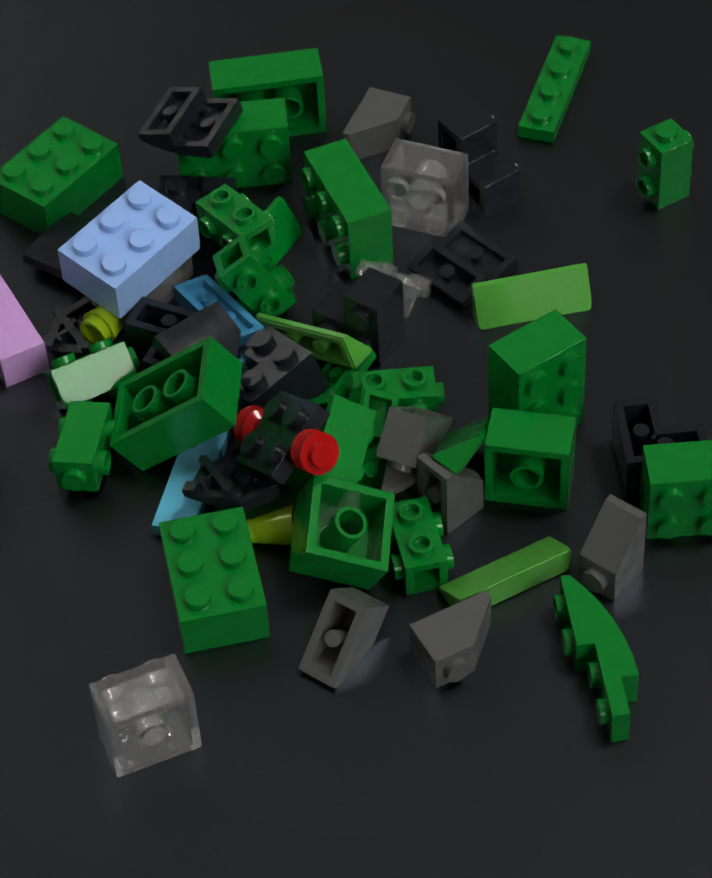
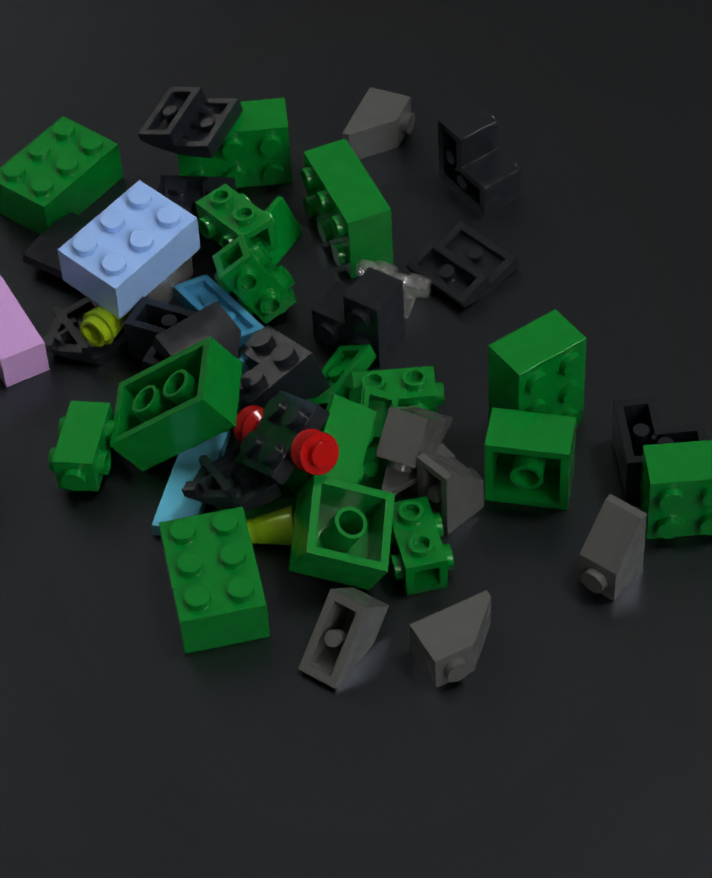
brick [43,337,140,410] -> none
clear brick [89,653,202,778] -> none
green brick [208,48,327,137] -> none
bright green slope [256,313,372,369] -> none
clear brick [380,138,469,237] -> none
green slope [432,415,491,475] -> none
bright green slope [439,536,572,606] -> none
bright green slope [472,263,592,330] -> none
green plate [518,35,591,143] -> none
green slope [553,575,639,742] -> none
green brick [635,118,694,210] -> none

